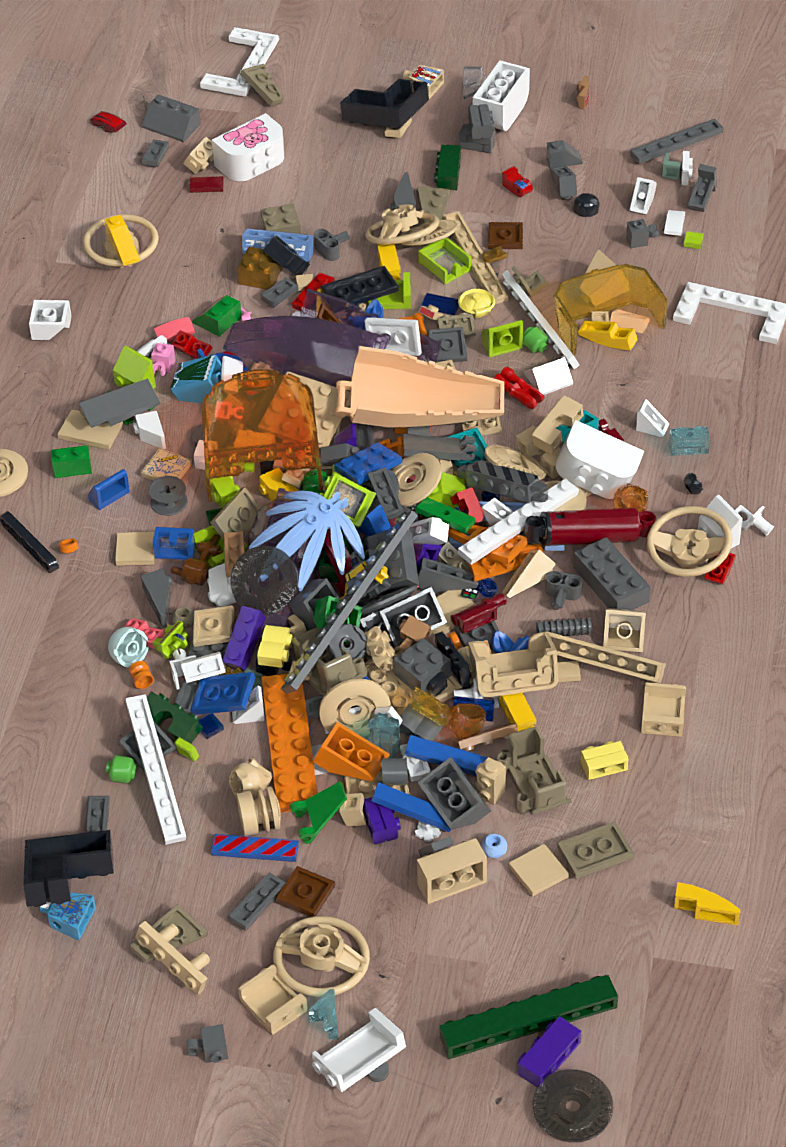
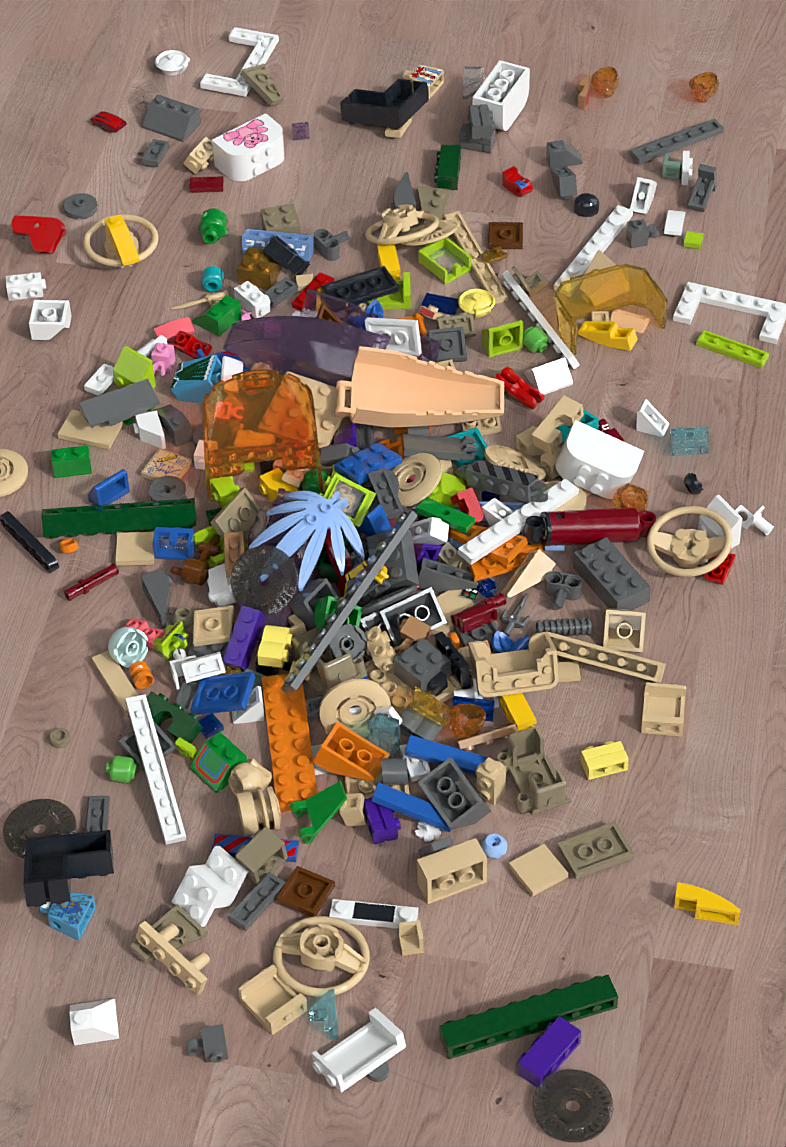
none -> clear smoke piece [3,799,77,859]
none -> white brick [6,272,46,301]
none -> red piece [11,215,66,254]
none -> dark green brick [41,498,197,539]
none -> dark tan tile [49,728,70,748]
none -> dark grey plate [64,193,98,219]
none -> dark red pin [64,563,119,601]
none -> white slope [69,998,119,1045]
none -> white plate [84,363,114,396]
none -> tan tile [92,650,139,716]
none -> dark grey slope [154,404,193,447]
none -> white piece [155,50,190,75]
none -> tan sword [170,290,229,310]
none -> white bracket [172,846,248,927]
none -> green slope [190,732,247,793]
none -> green piece [199,208,228,244]
none -> teal head [201,266,224,292]
none -> white brick [234,281,271,319]
none -> dark tan brick [236,826,288,886]
none -> clear purple plate [292,122,310,141]
none -> white plate [330,899,419,929]
none -> tan panel [398,920,424,956]
none -> dark grey piece [500,593,530,636]
none -> white plate [554,205,633,295]
none -> clear orange hair [591,66,620,98]
none -> clear orange hair [689,72,719,102]
none -> lime tile [696,330,769,369]

